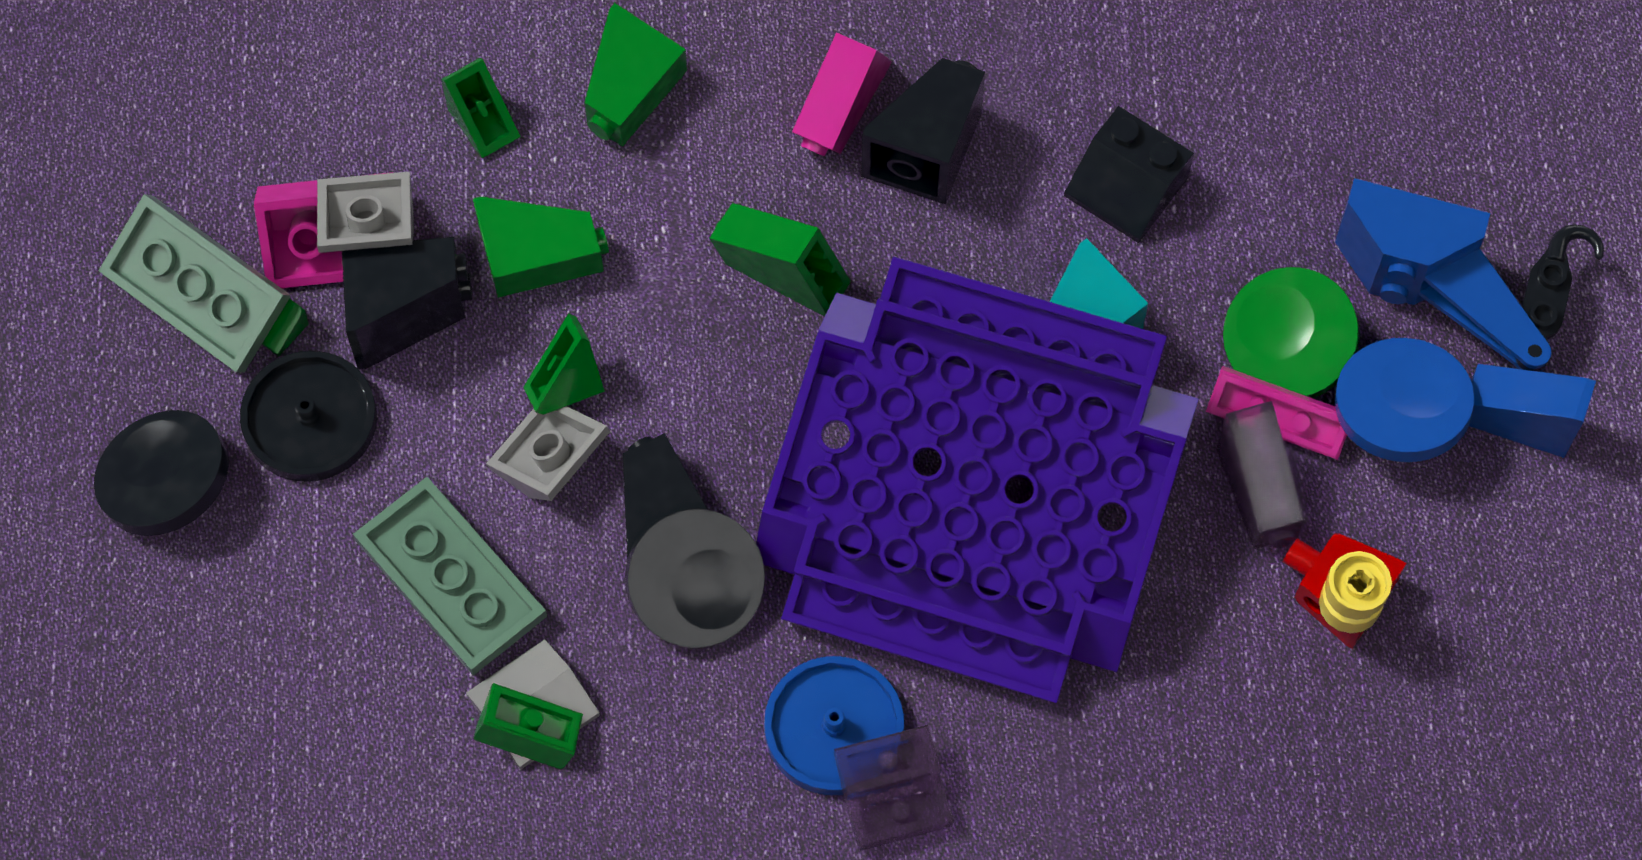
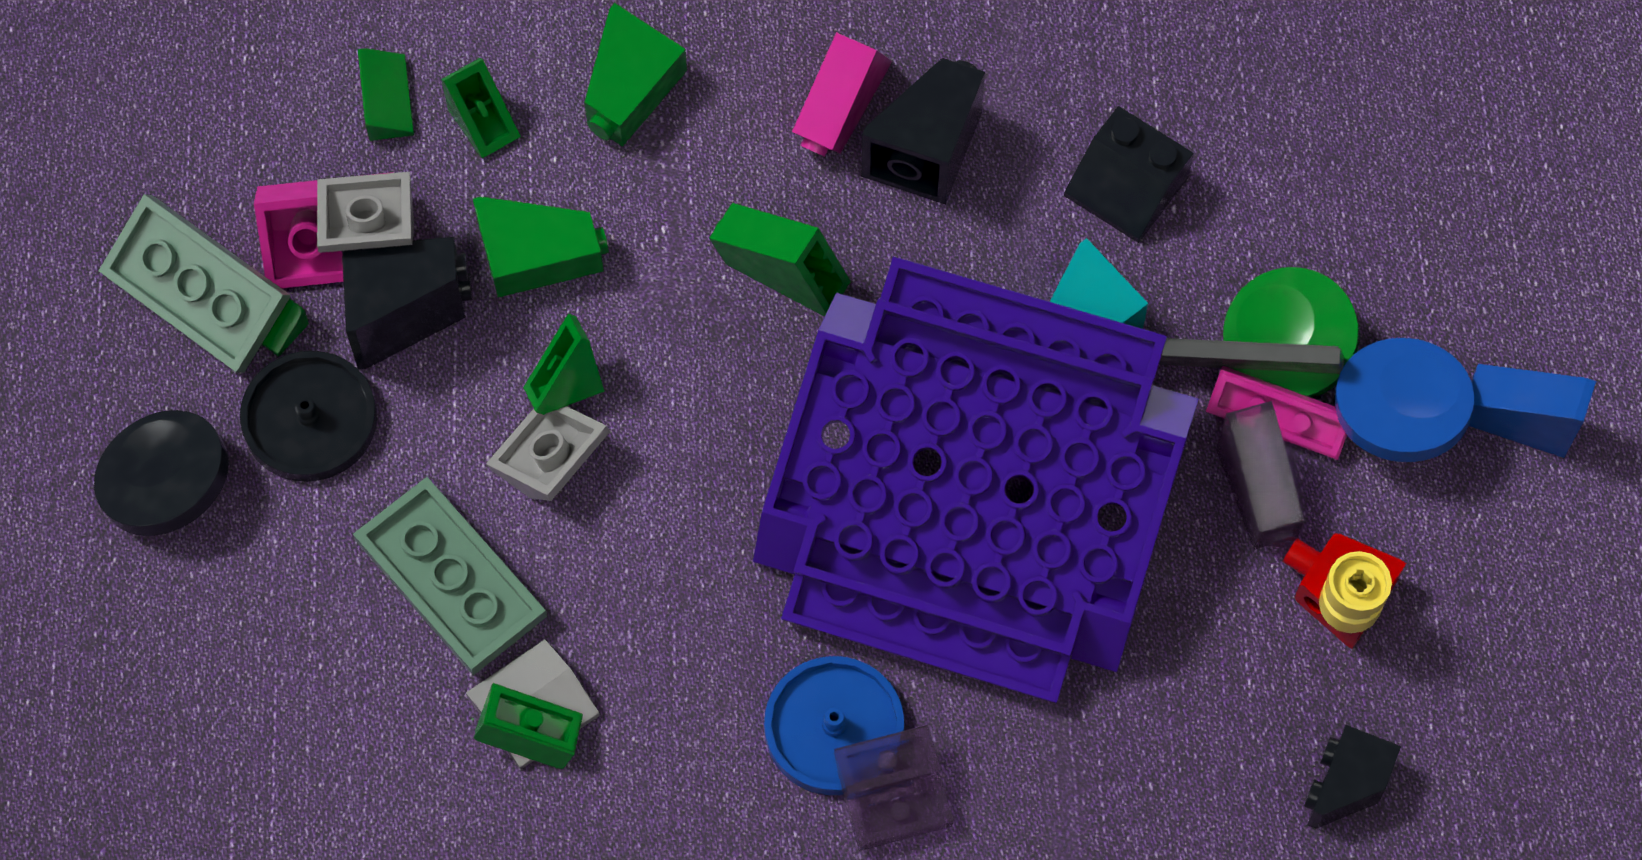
black slope [623,433,707,560] -> none
black piece [625,508,765,648] -> none
blue slope [1335,178,1604,372] -> none
none -> green slope [358,48,414,141]
none -> dark grey tile [1159,338,1345,374]
none -> black slope [1304,725,1401,829]

